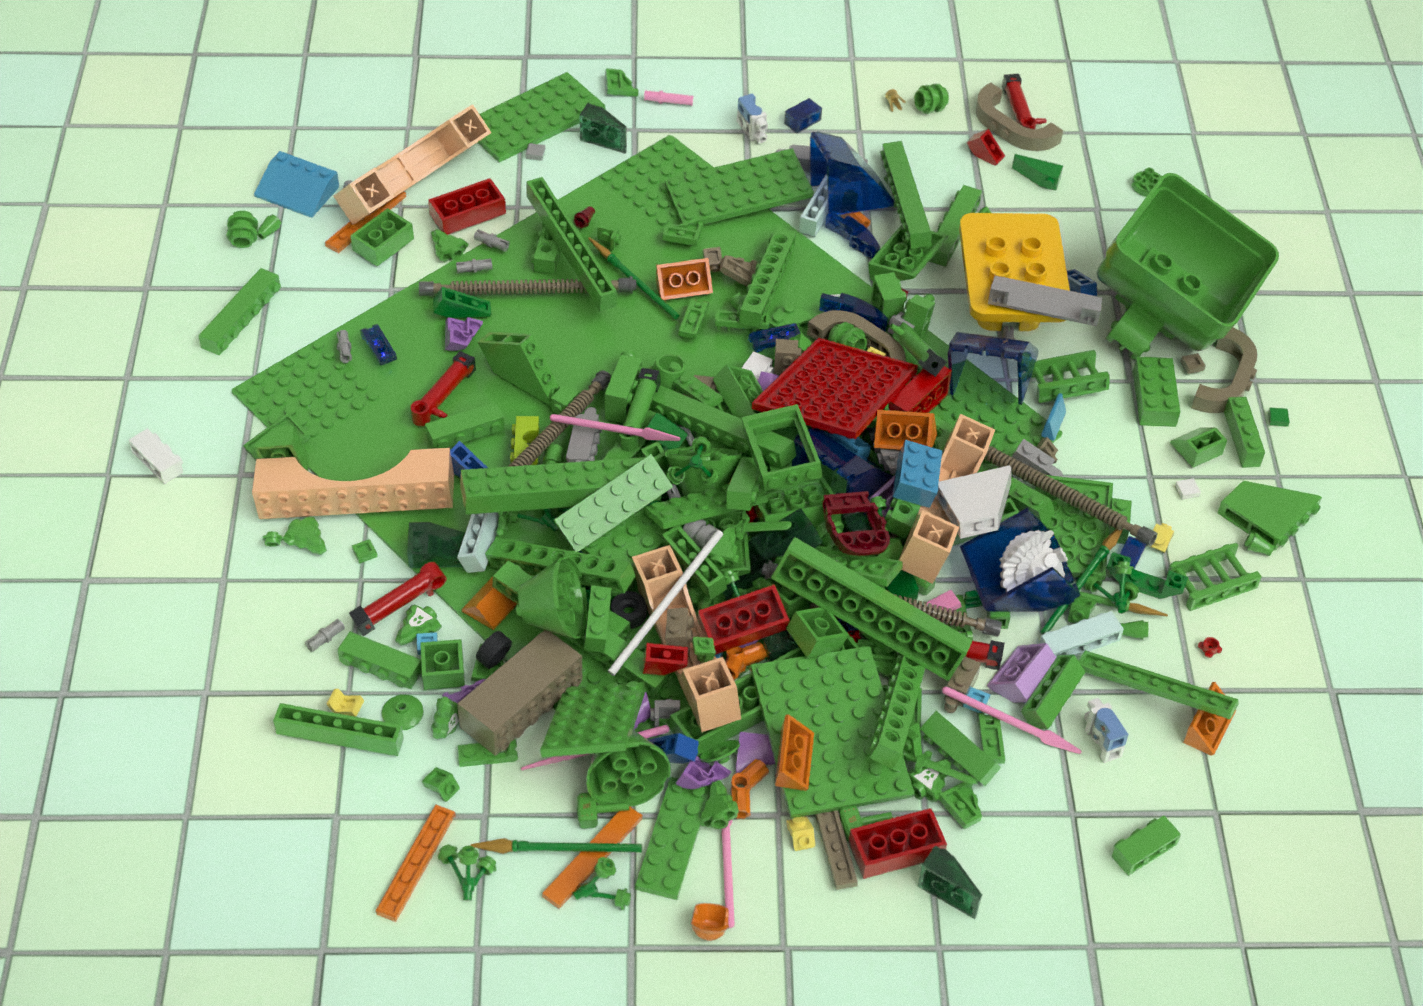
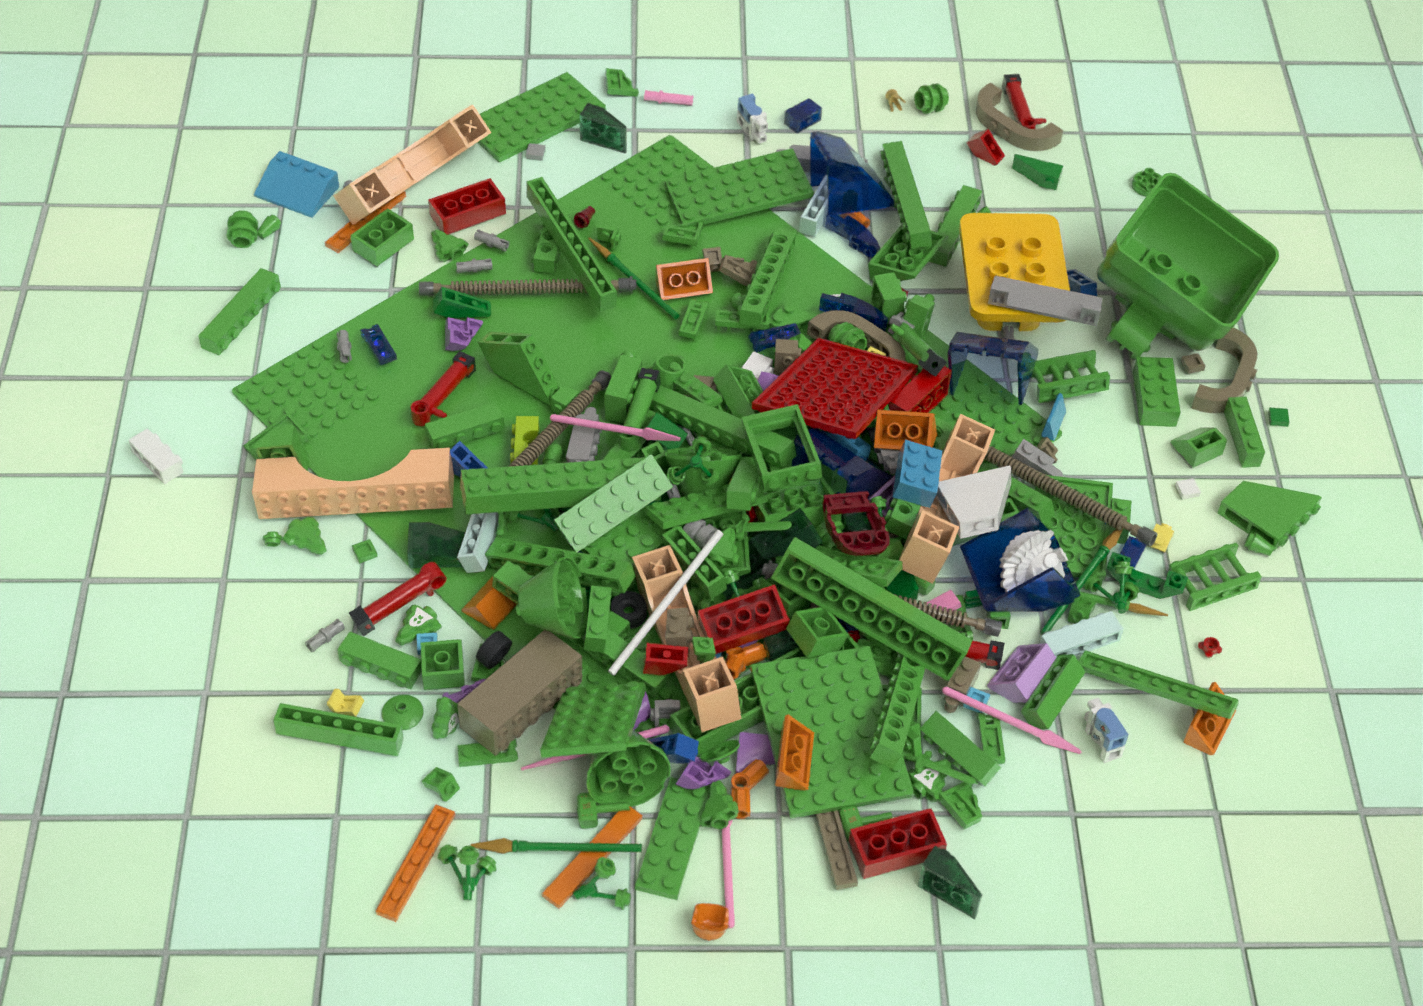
light yellow bracket [786,816,815,851] -> none
bright green brick [1112,815,1181,876] -> none
bright green cone [1120,620,1149,640] -> none

